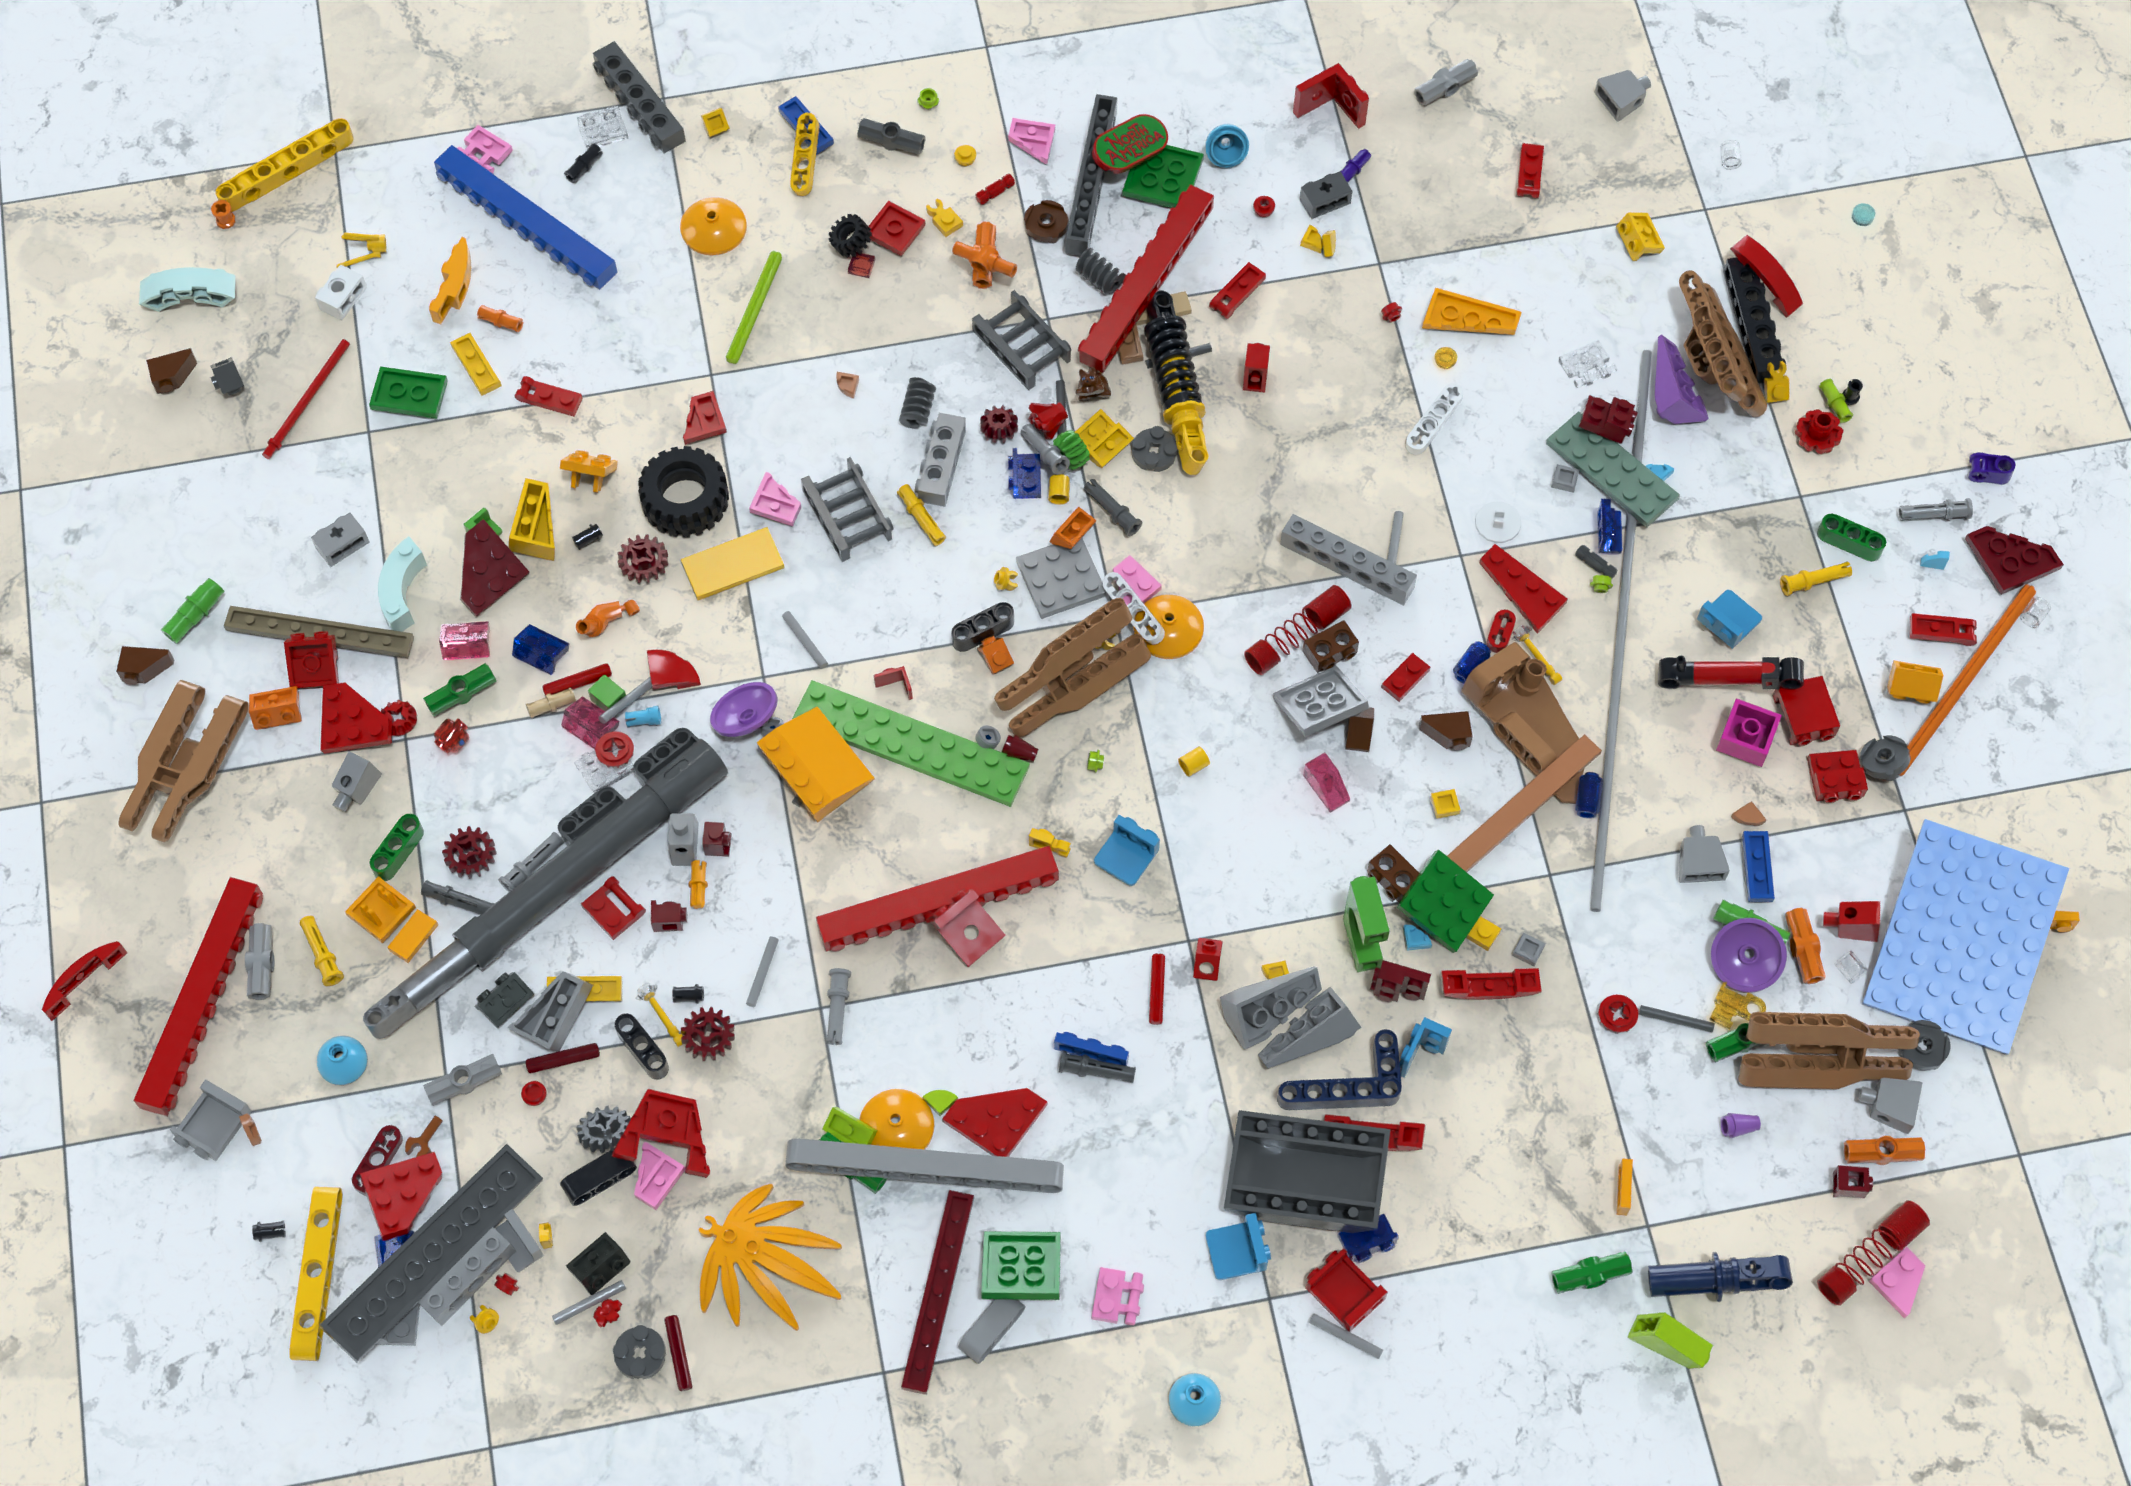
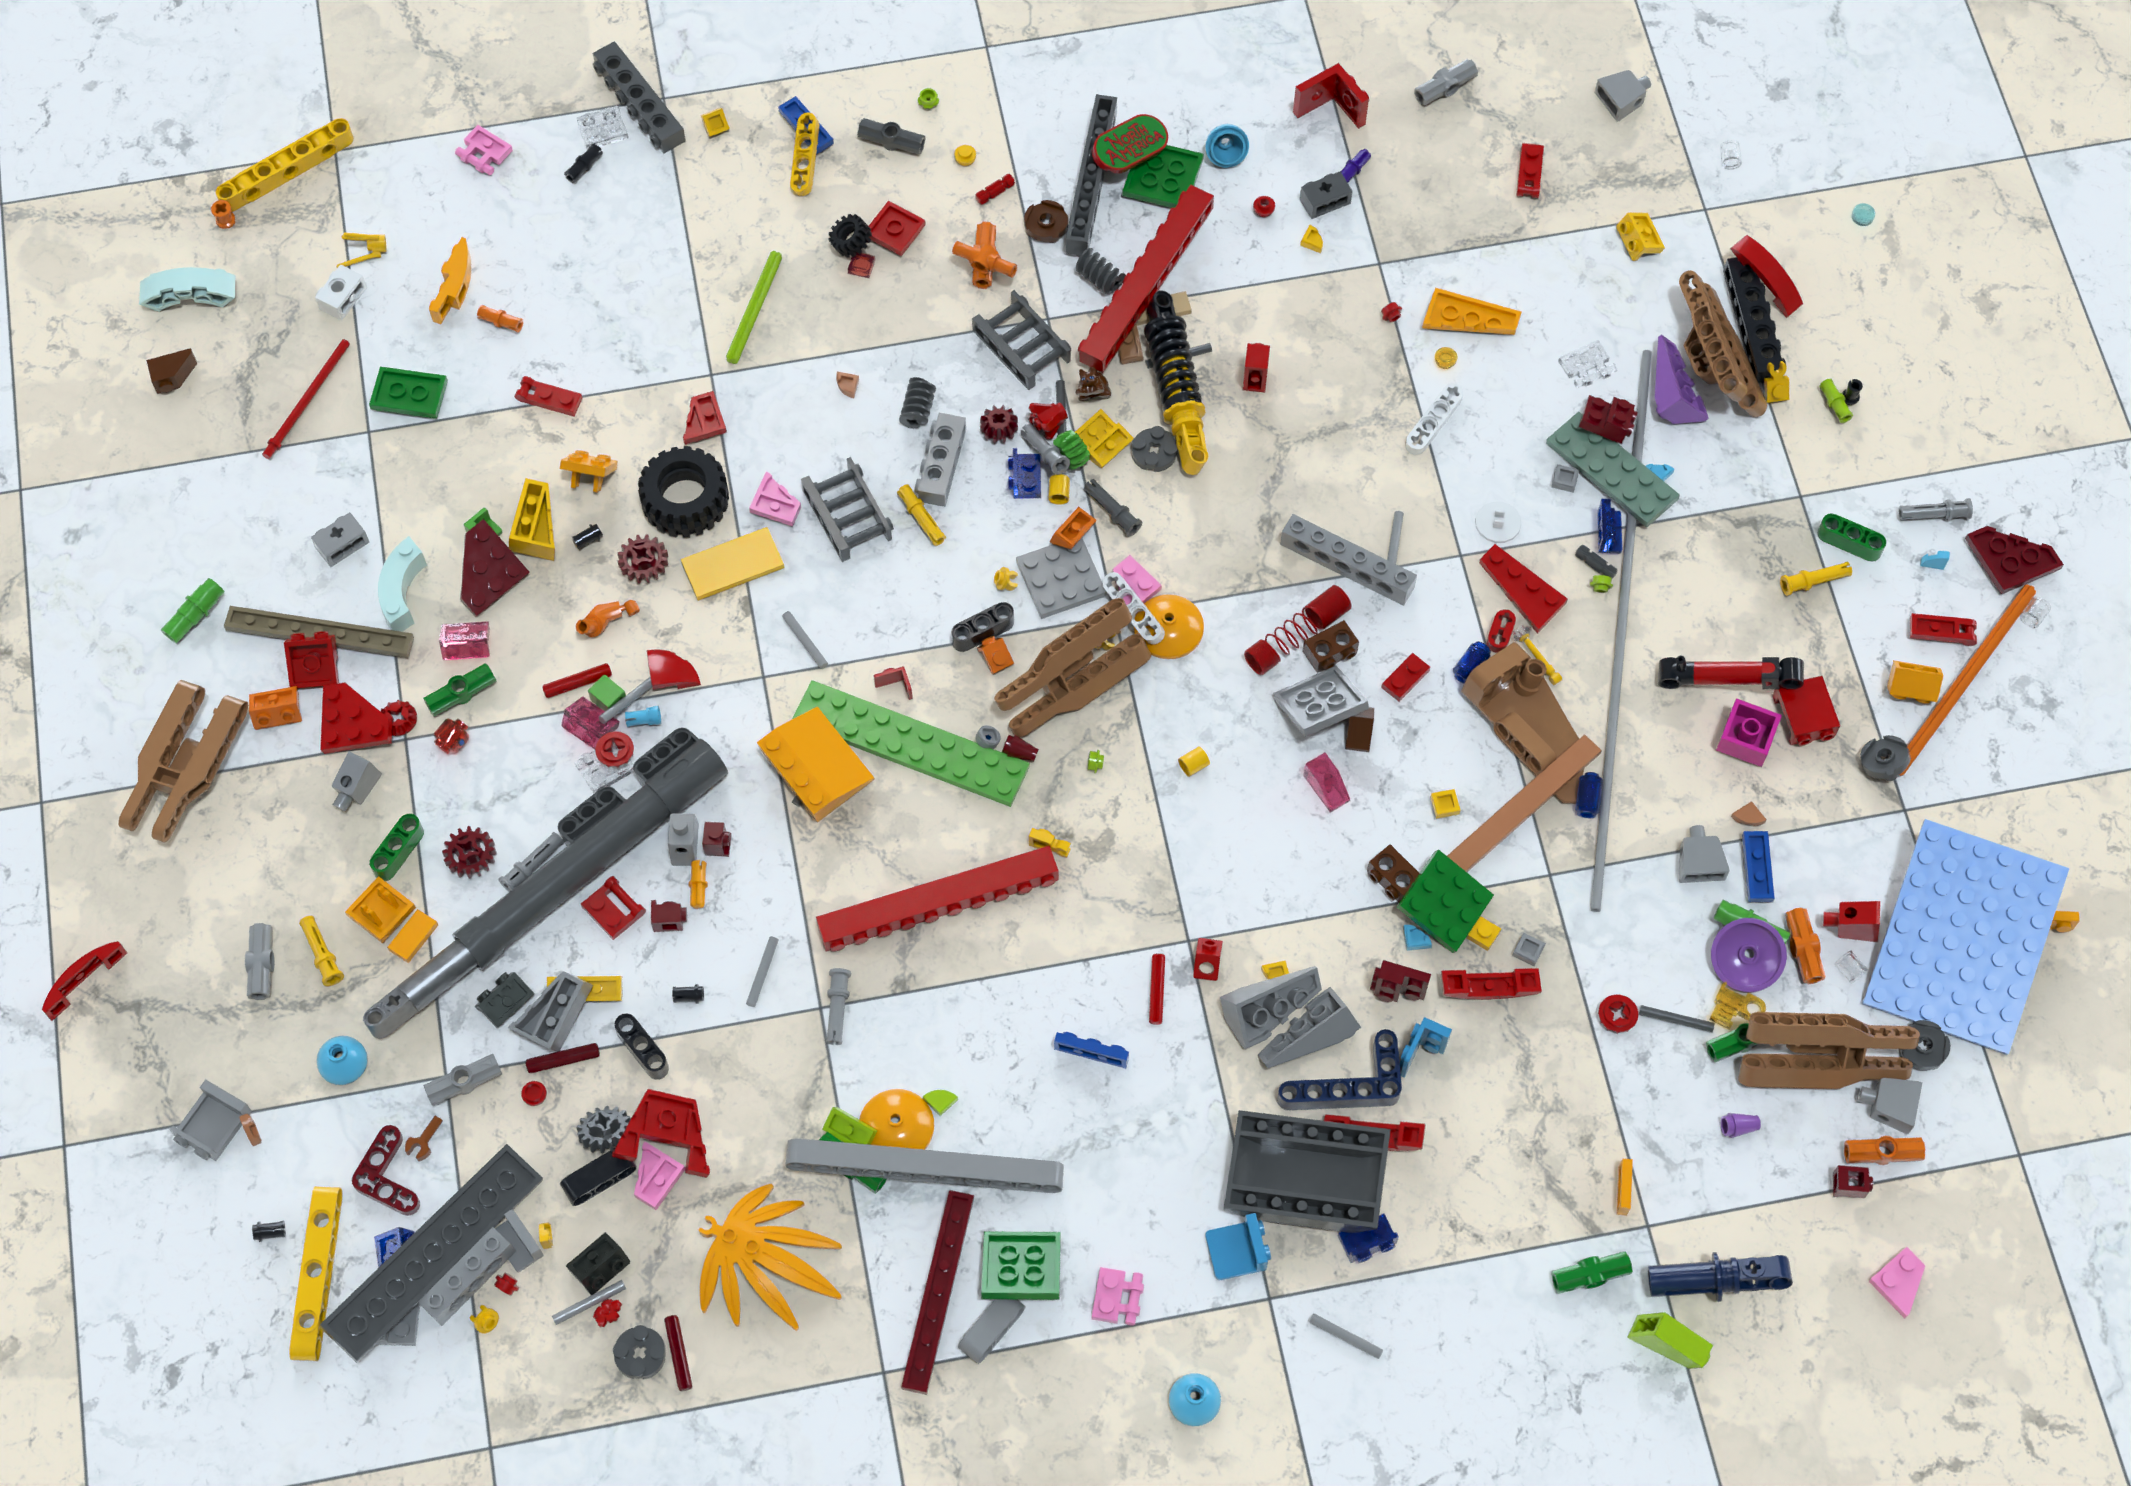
reddish brown slope [116,646,174,685] -> none
red brick [133,877,263,1117] -> none
dark grey brick [210,357,244,395] -> none
red plate [360,1152,442,1241] -> none
dark grey pin [421,880,495,915] -> none
blue brick [434,145,618,290] -> none
yellow tile [450,333,502,396] -> none
clear blue bracket [512,624,570,675] -> none
tan pin [526,688,576,718] -> none
yellow piece [636,983,683,1047] -> none
light orange dish [680,197,747,255] -> none
dark red gear [681,1007,735,1061] -> none
medium lavender dish [710,682,778,737] -> none
light grey tile [760,717,784,737] -> none
yellow plate [926,198,963,237] -> none
bracket [930,889,1006,967] -> none
red plate [942,1088,1048,1157] -> none
bright pink wing [1008,118,1055,164] -> none
dark grey pin [1059,1050,1136,1083] -> none
dark azure bracket [1094,815,1160,886] -> none
red plate [1209,262,1266,319] -> none
red panel [1306,1248,1388,1332] -> none
yellow tile [1322,230,1336,257] -> none
bright green arch [1343,876,1390,973] -> none
reddish brown slope [1419,711,1473,751] -> none
dark azure bracket [1697,590,1762,649] -> none
red plant [1795,409,1844,454] -> none
red plate [1807,750,1868,803] -> none
red piece [1817,1200,1930,1306] -> none
dark purple piece [1968,452,2016,485] -> none

